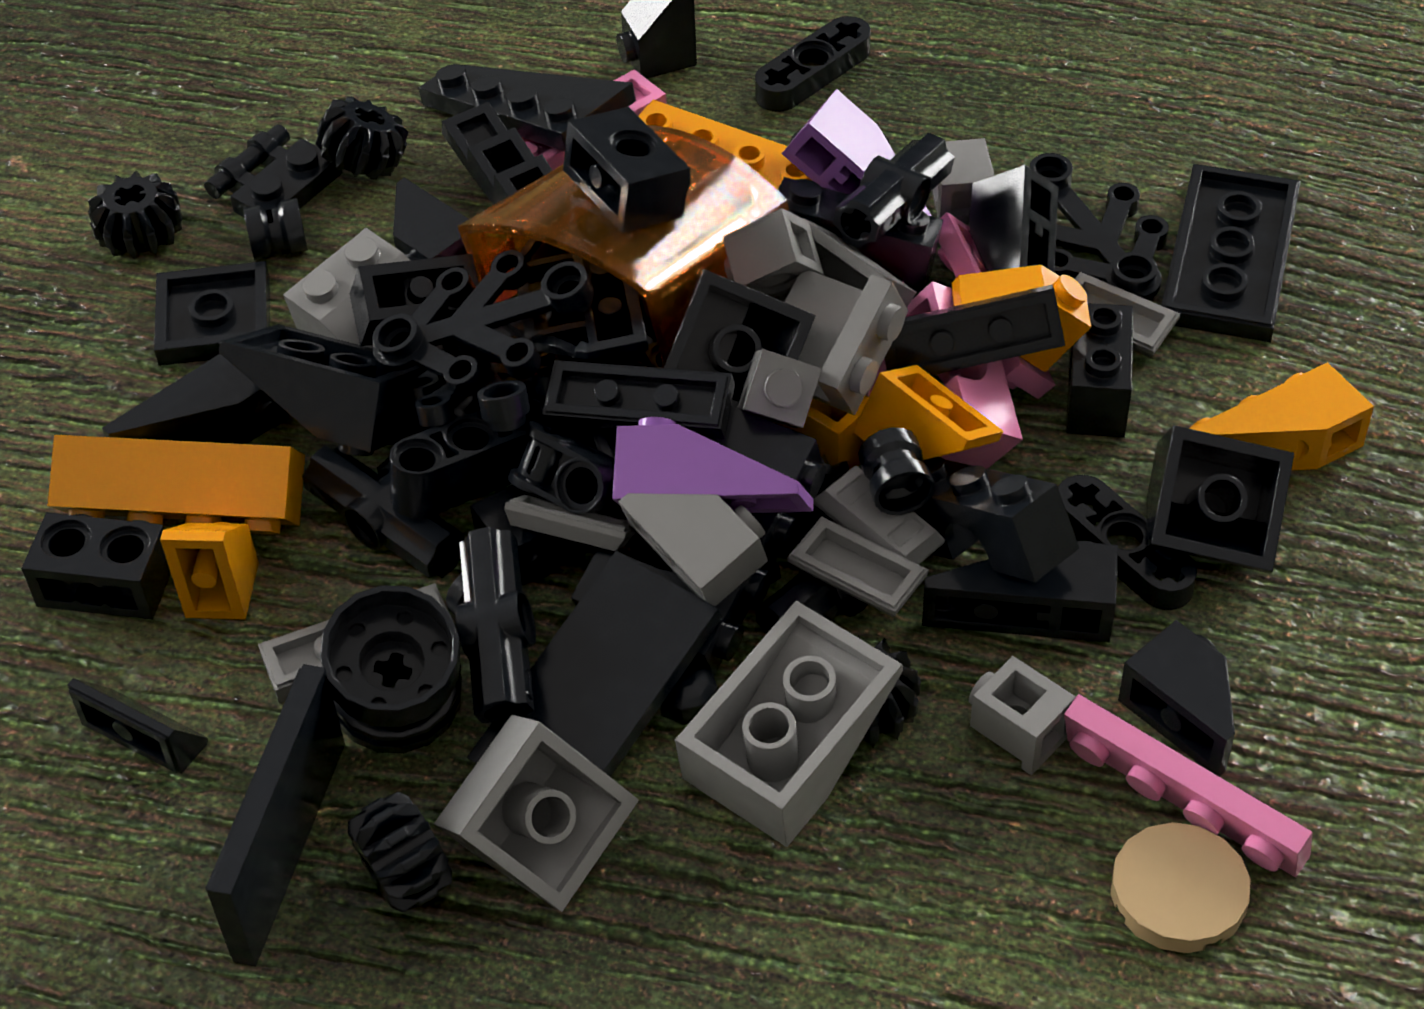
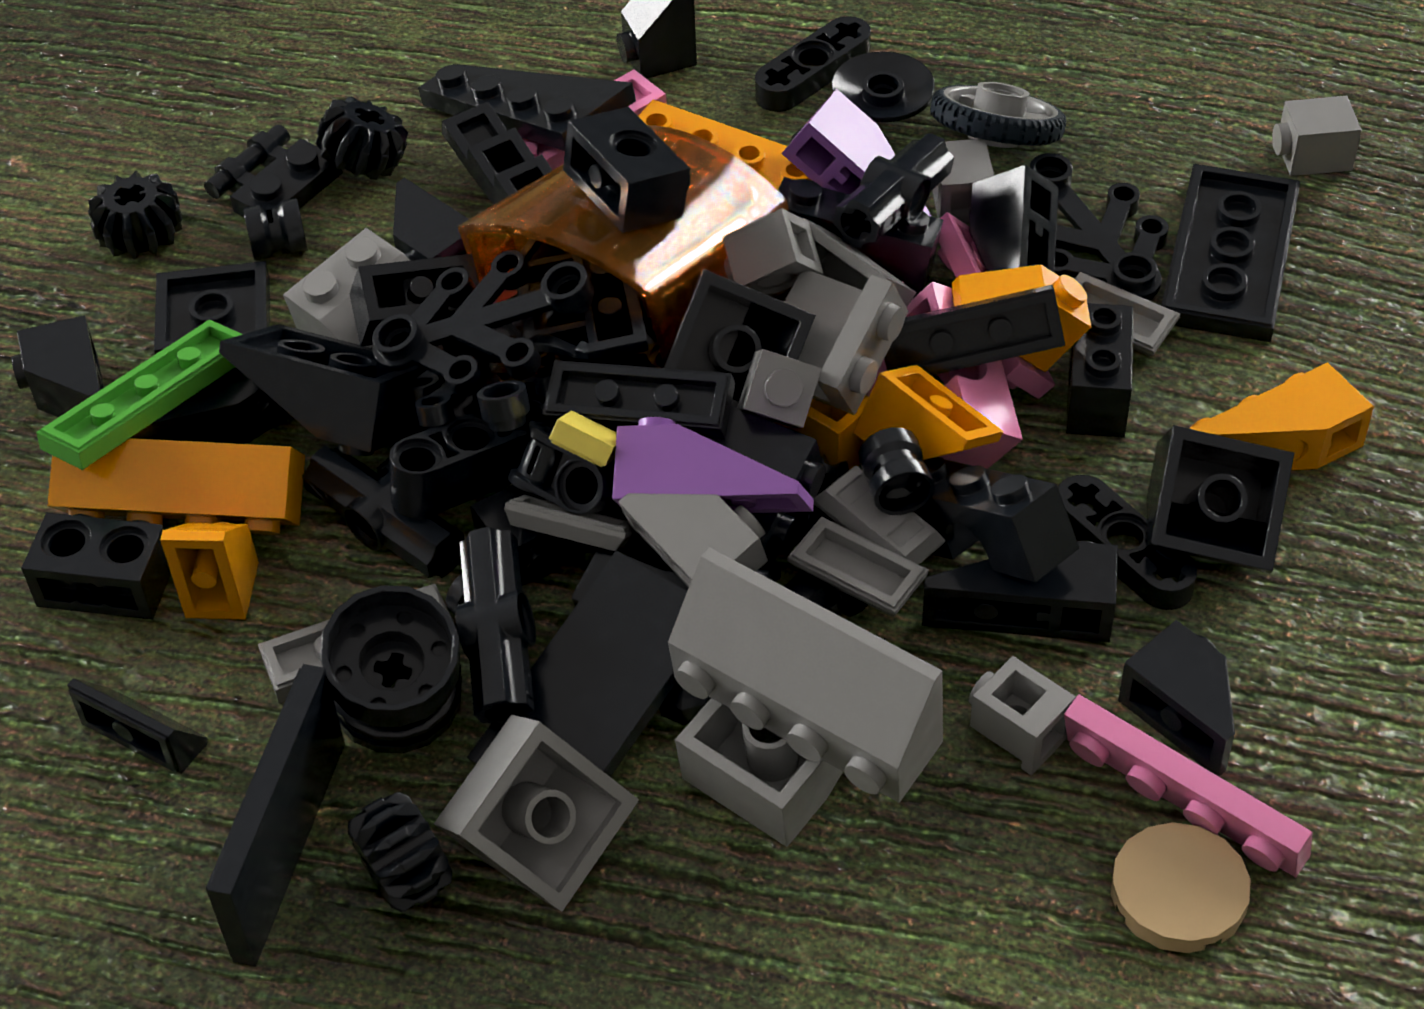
none -> black slope [11,315,104,417]
none -> bright green tile [36,319,243,470]
none -> light yellow tile [549,410,617,467]
none -> light grey slope [668,547,943,803]
none -> black dish [832,51,935,122]
none -> wheel [930,82,1067,148]
none -> light grey brick [1272,96,1362,176]

